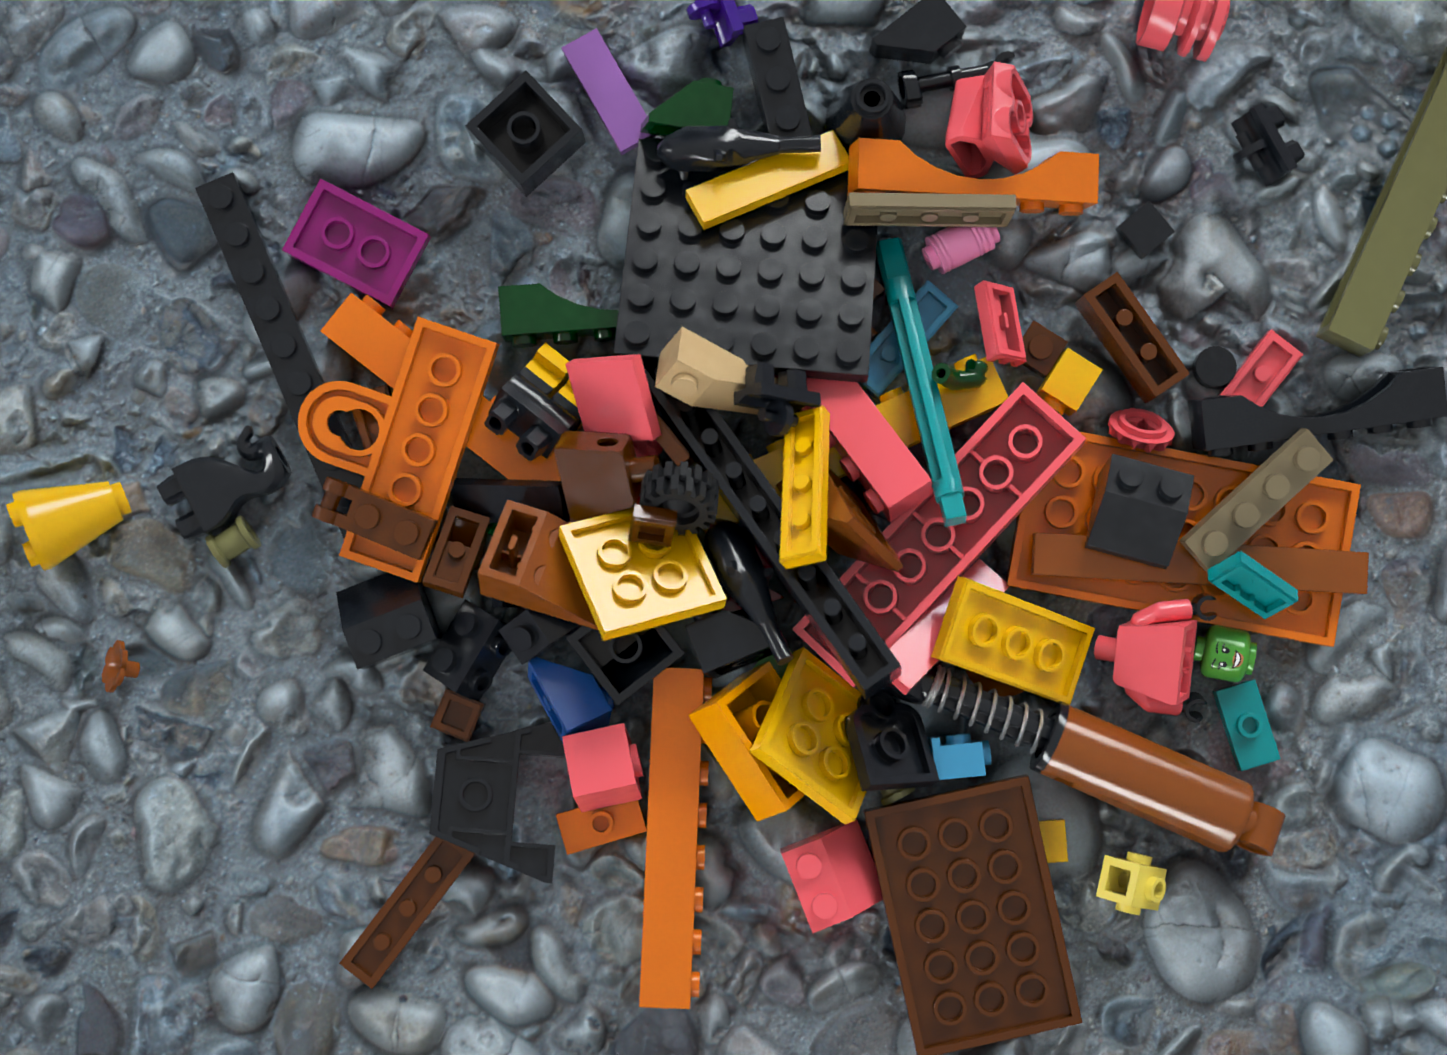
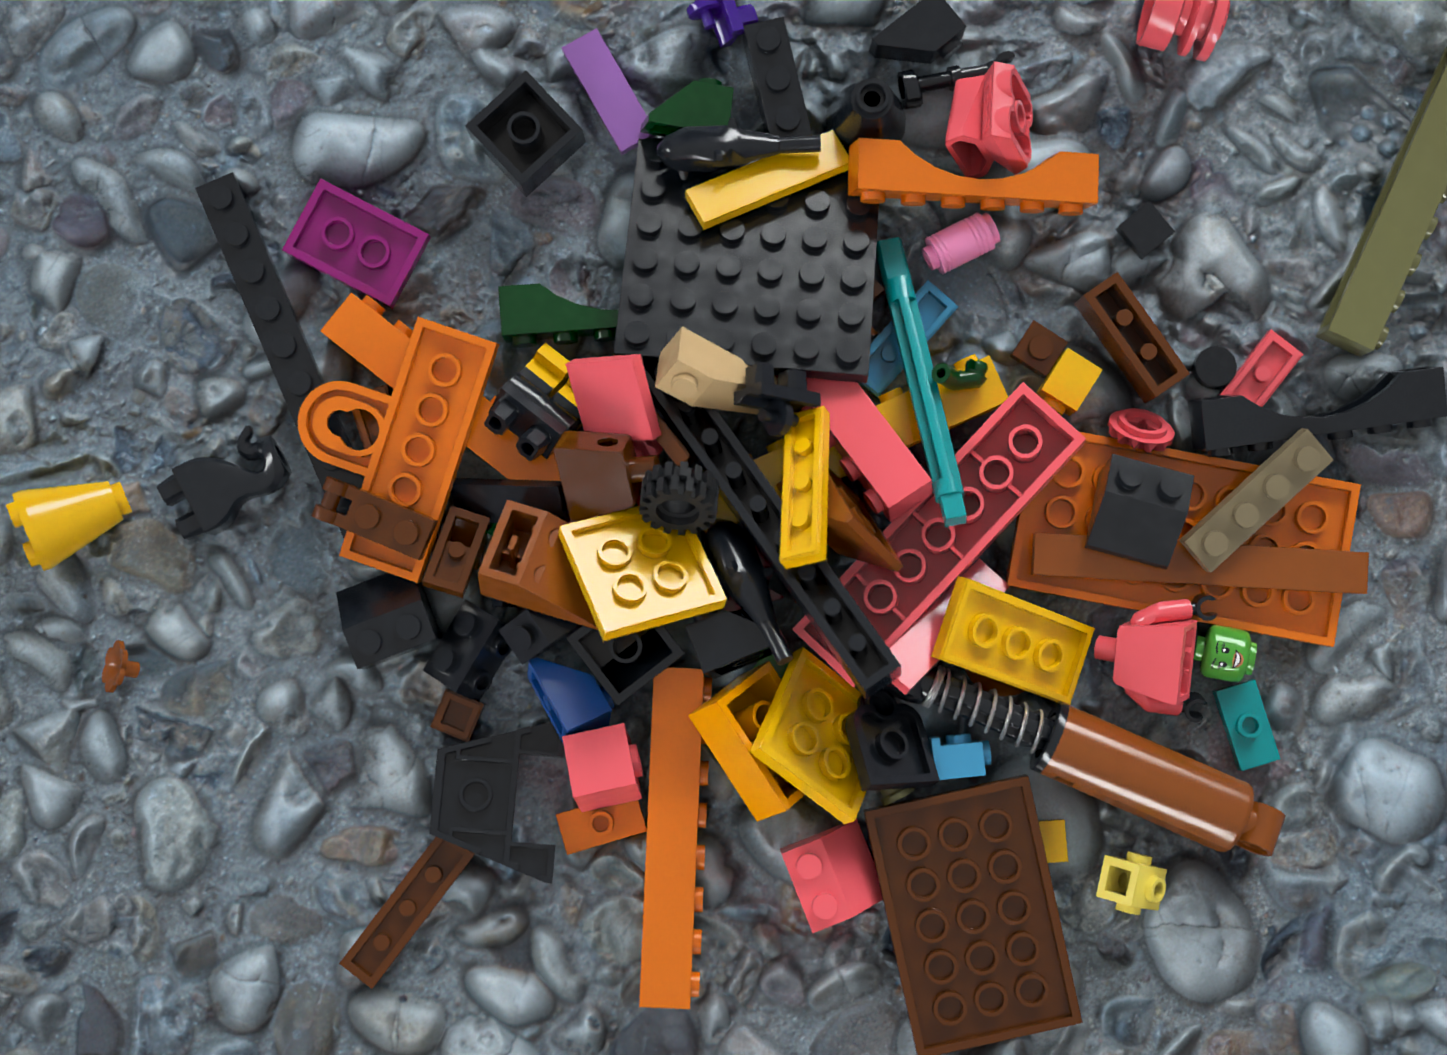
olive bush [205,515,261,568] -> none
reddish brown tile [628,504,678,547] -> none
dark tan tile [843,192,1017,227] -> none
coral tile [974,280,1027,367] -> none
teal plate [1208,550,1299,619] -> none
black hips [1231,103,1305,187] -> none

